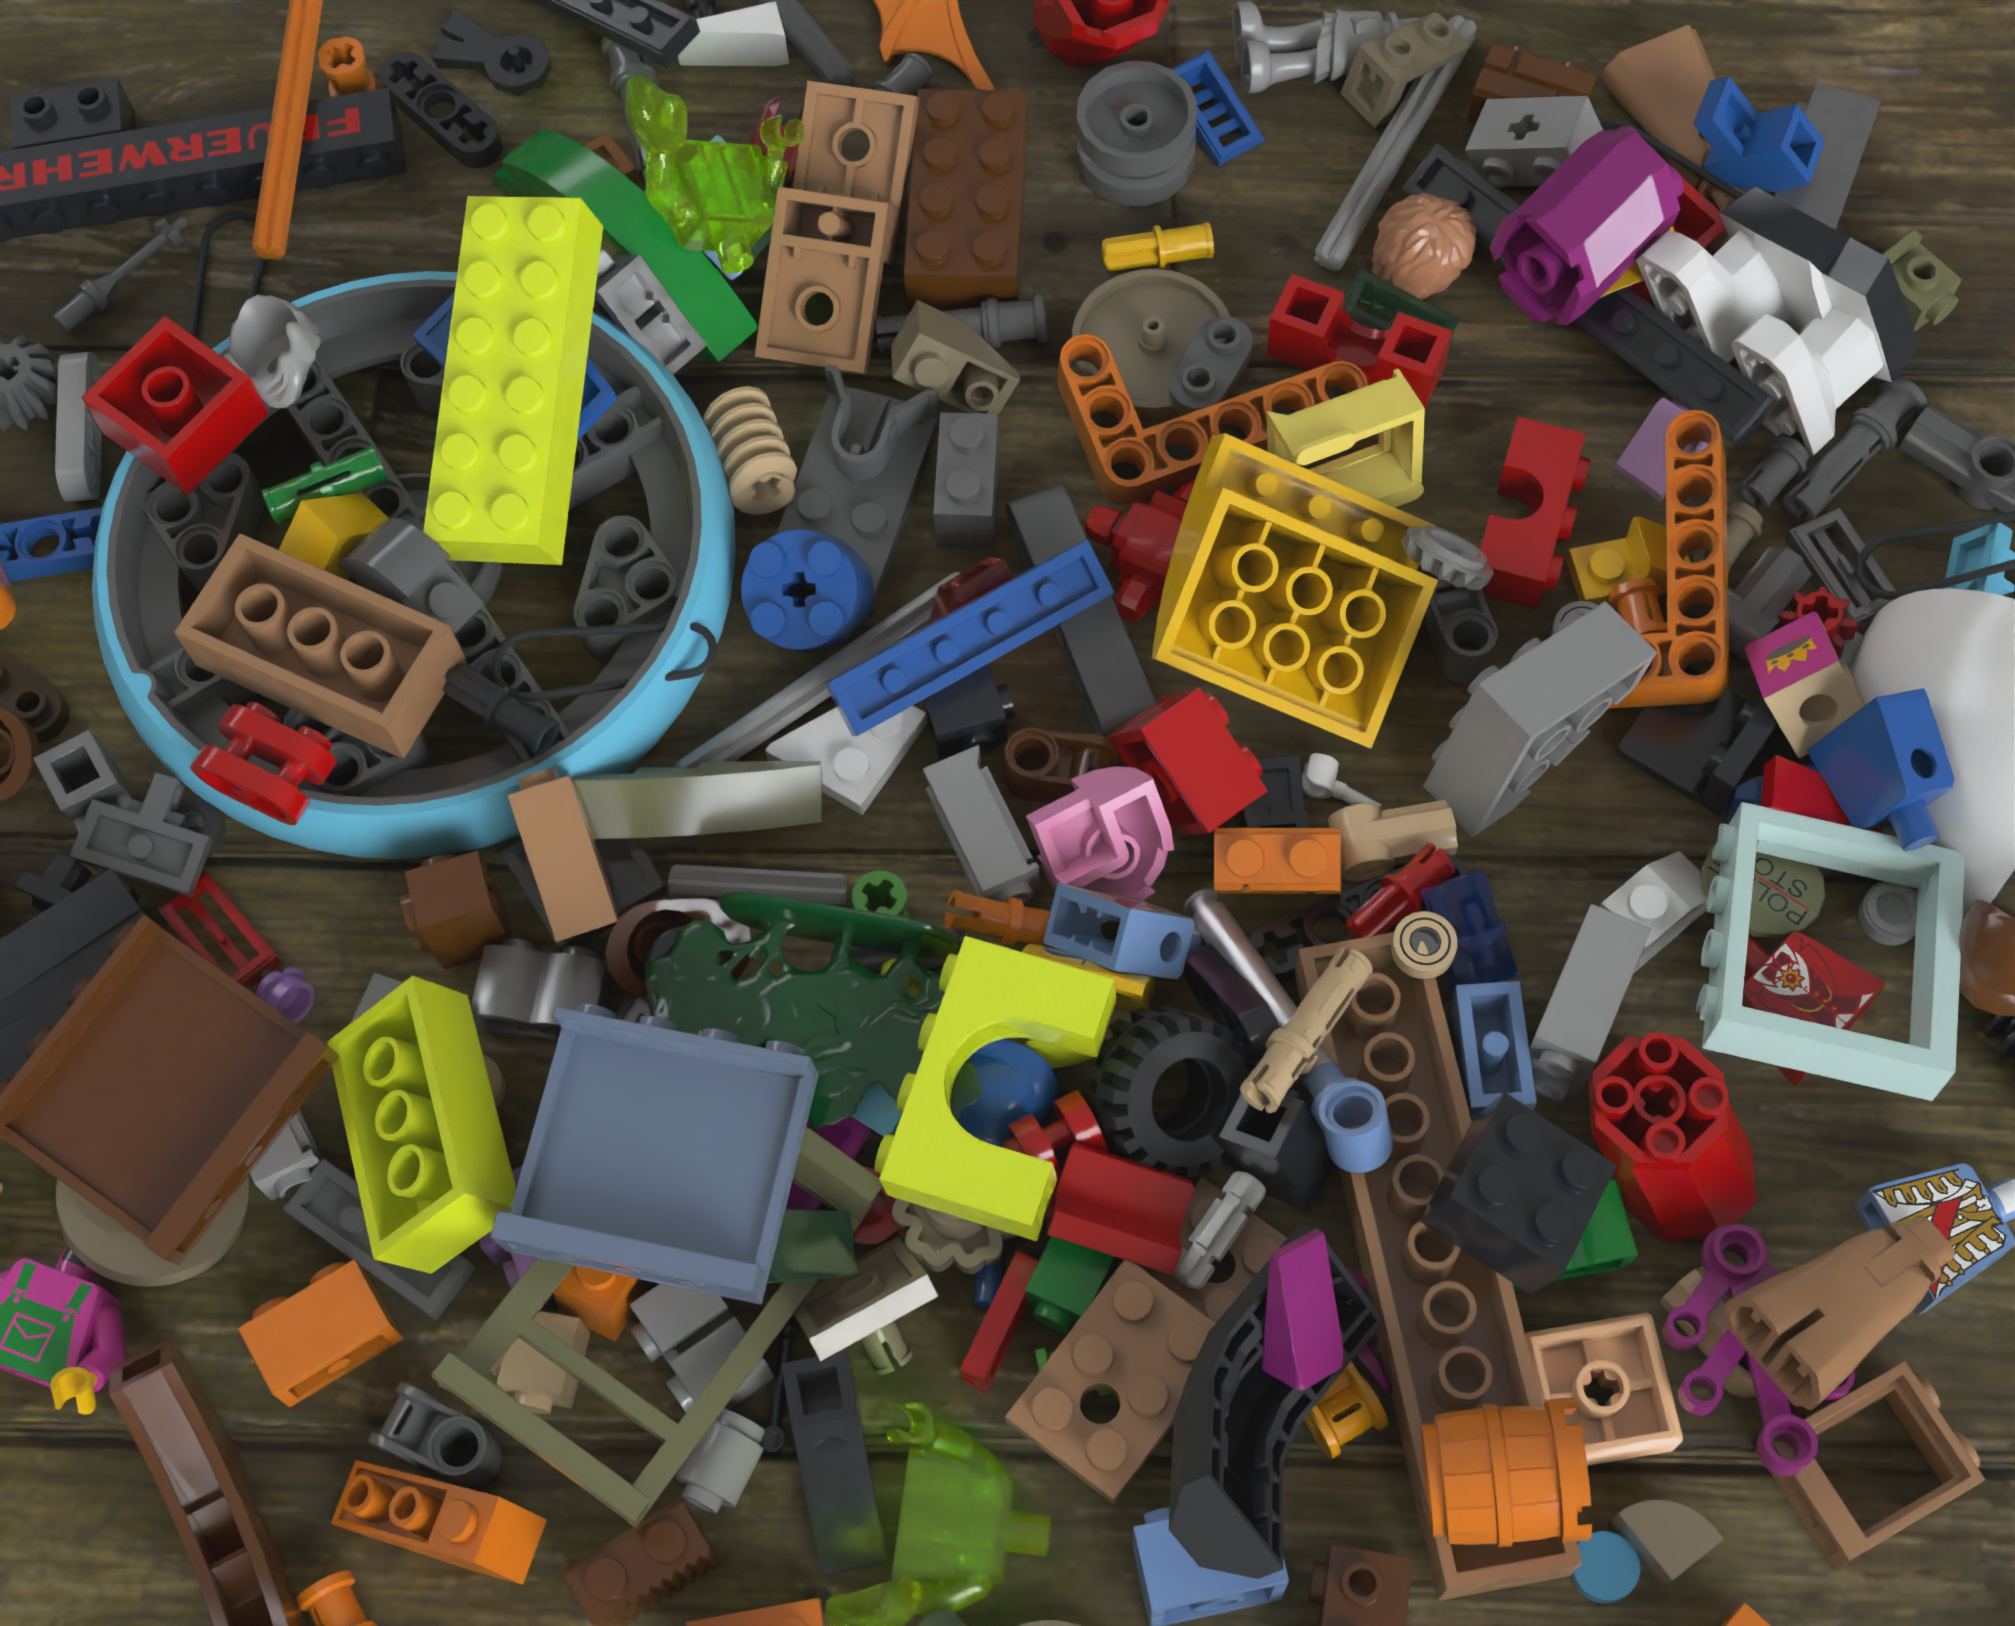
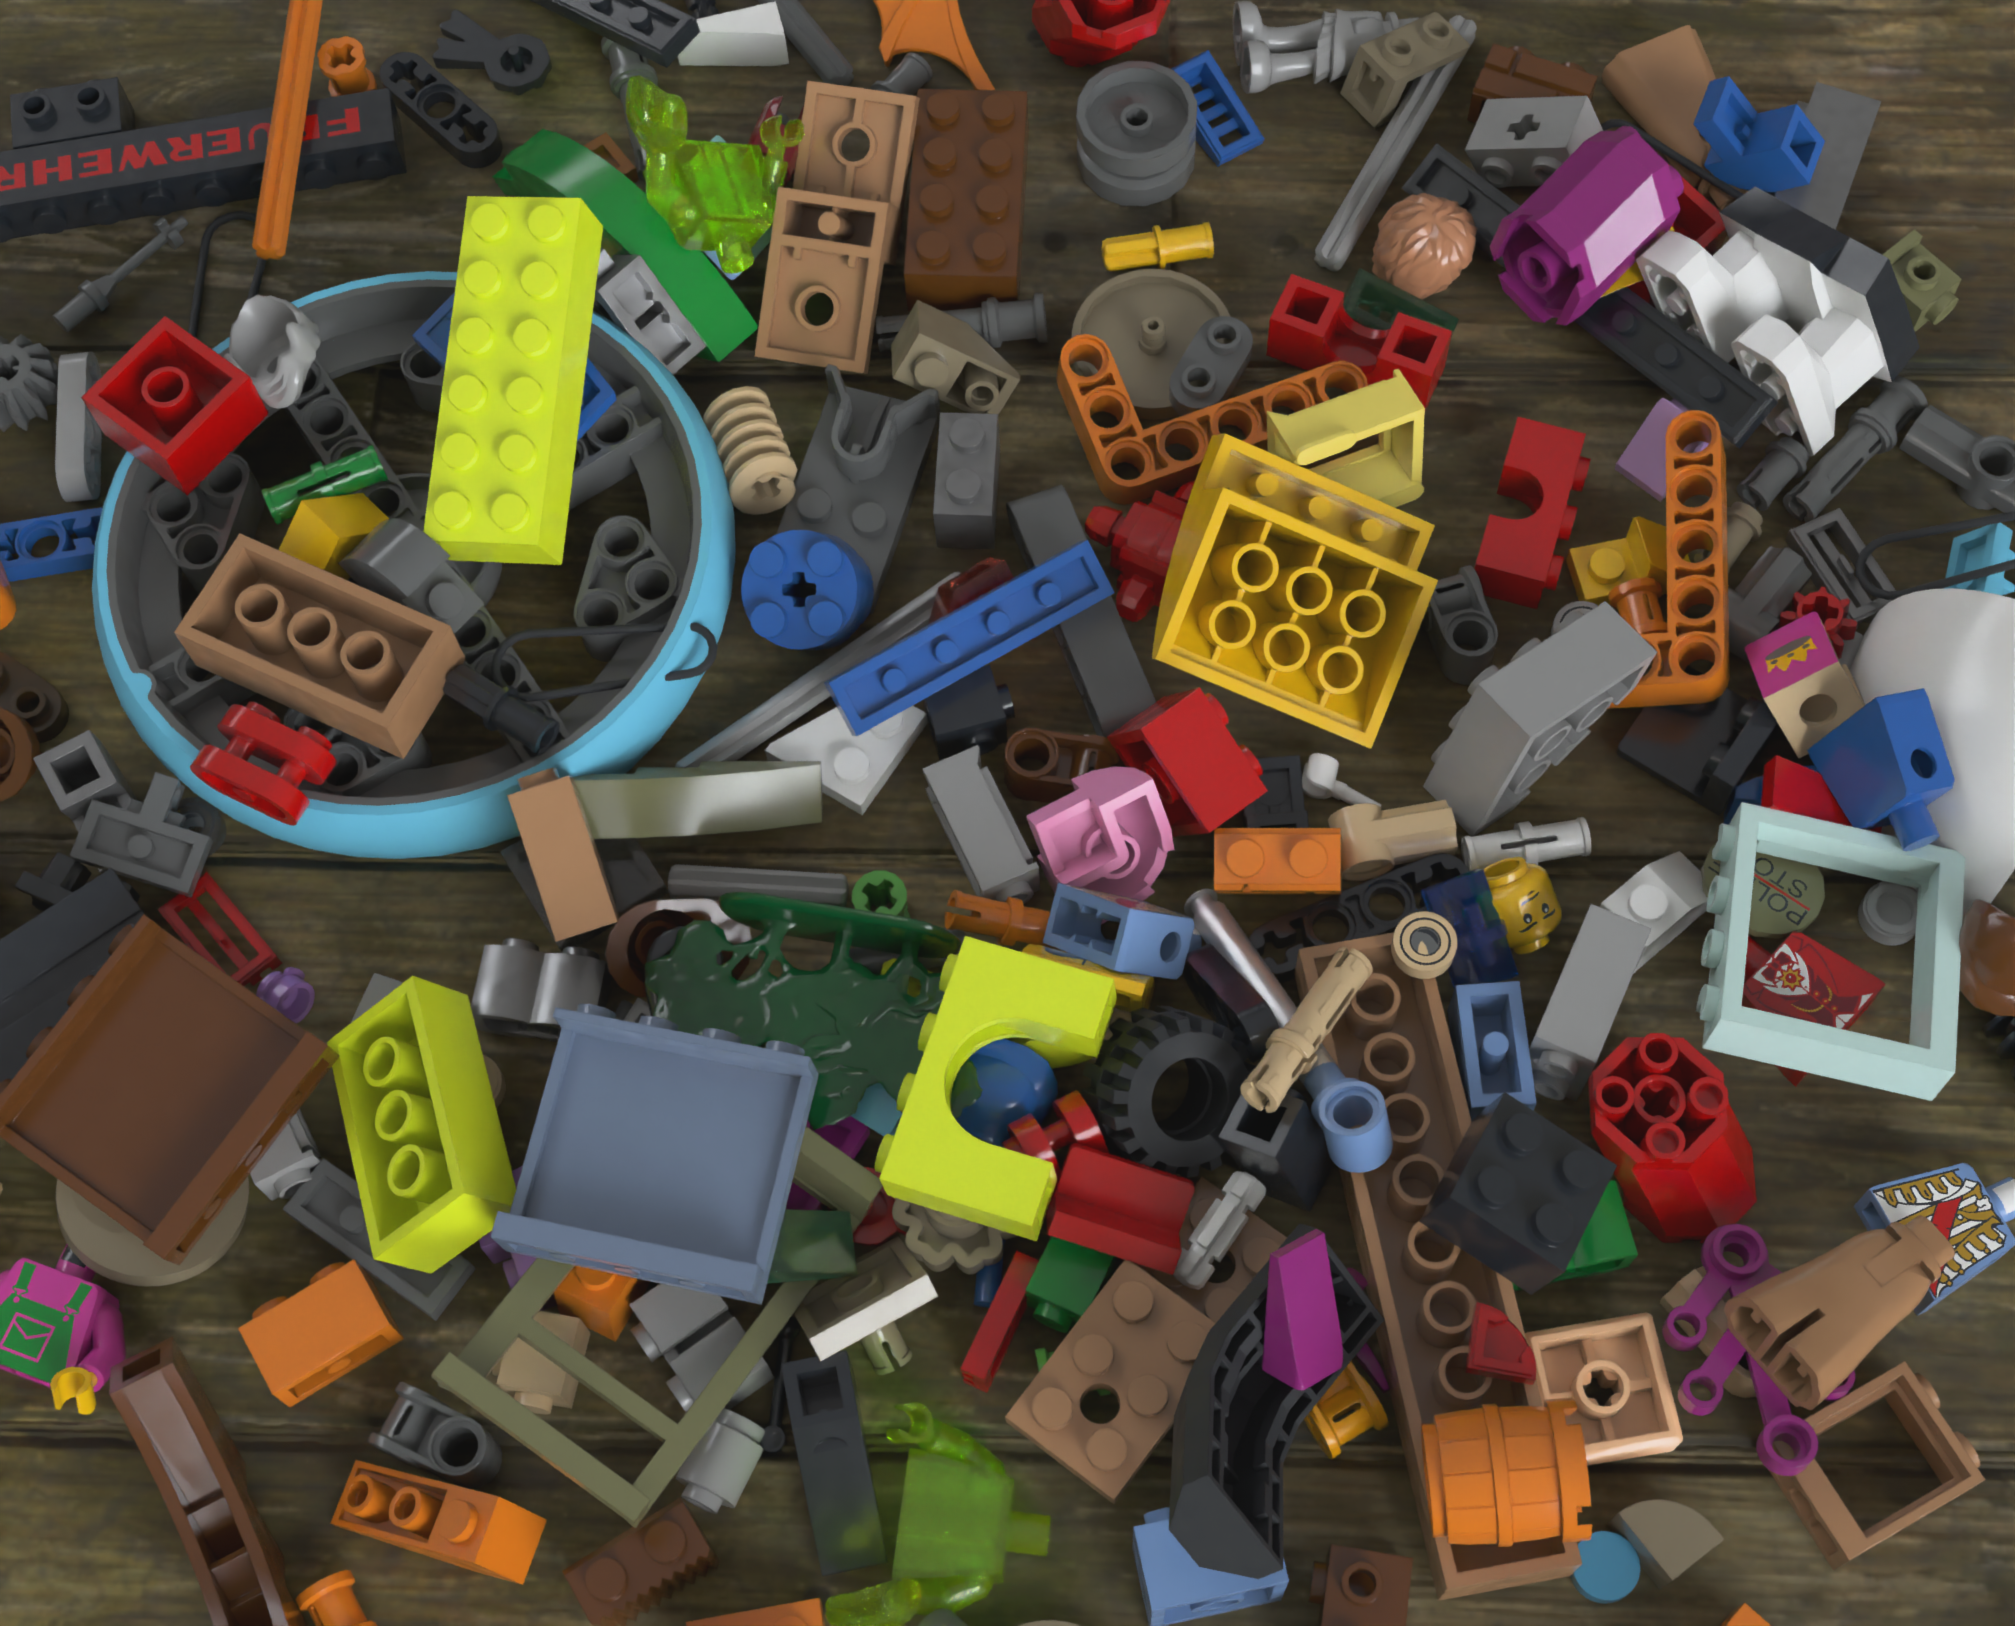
reddish brown brick [400,851,512,970] -> none
red axle [1346,843,1455,939] -> none
light grey gear [1401,525,1494,590] -> none
none -> white pin [1461,817,1591,875]
none -> red tile [1465,1302,1536,1385]
none -> yellow head [1471,857,1562,954]

